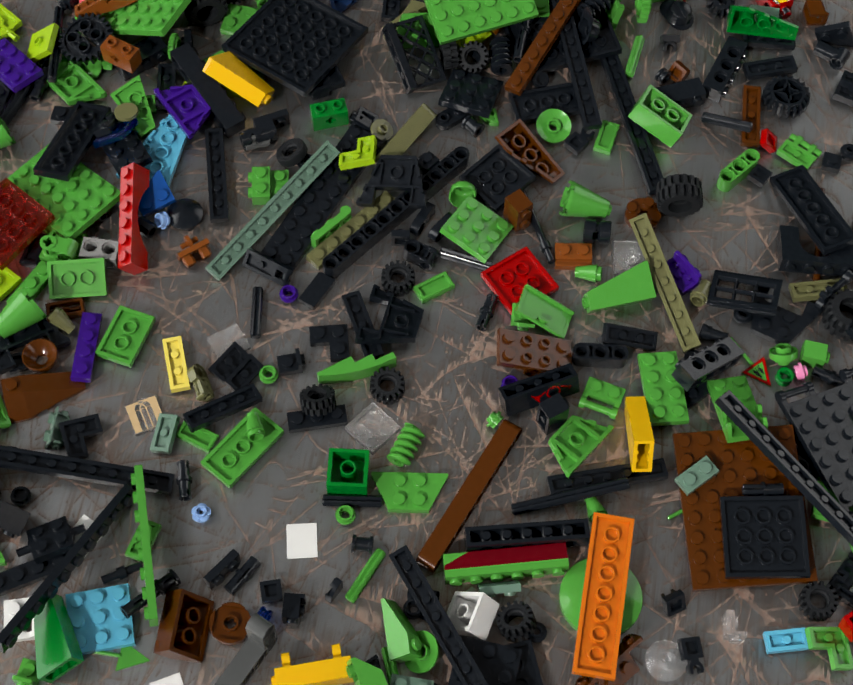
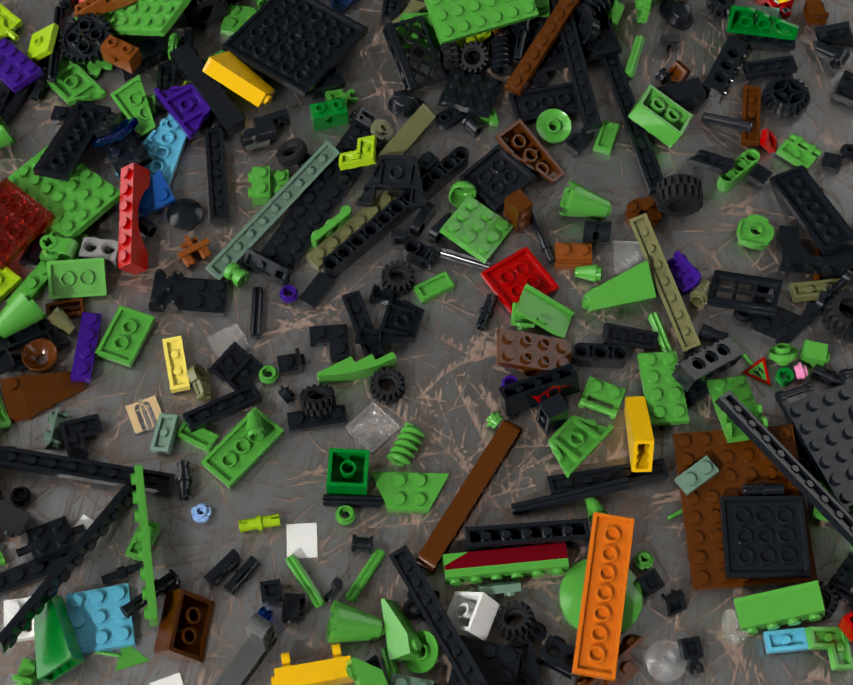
olive piece [114,103,139,122] -> none
light blue plate [154,211,171,230] -> none
reddish brown plate [209,602,251,645] -> none
none -> black hinge [148,269,230,317]
none -> bright green wheel [223,262,250,288]
none -> lime pin [238,513,281,533]
none -> black plate [278,385,295,404]
none -> bright green axle [285,554,326,609]
none -> bright green plate [325,89,358,106]
none -> bright green cone [326,600,385,643]
none -> black piece [388,89,426,120]
none -> black brick [537,635,578,682]
none -> bright green plate [634,550,654,570]
none -> black plate [636,568,665,597]
none -> bright green axle [648,312,673,352]
none -> black plate [687,149,736,175]
none -> bright green slope [733,580,825,635]
none -> bright green plate [736,214,774,250]

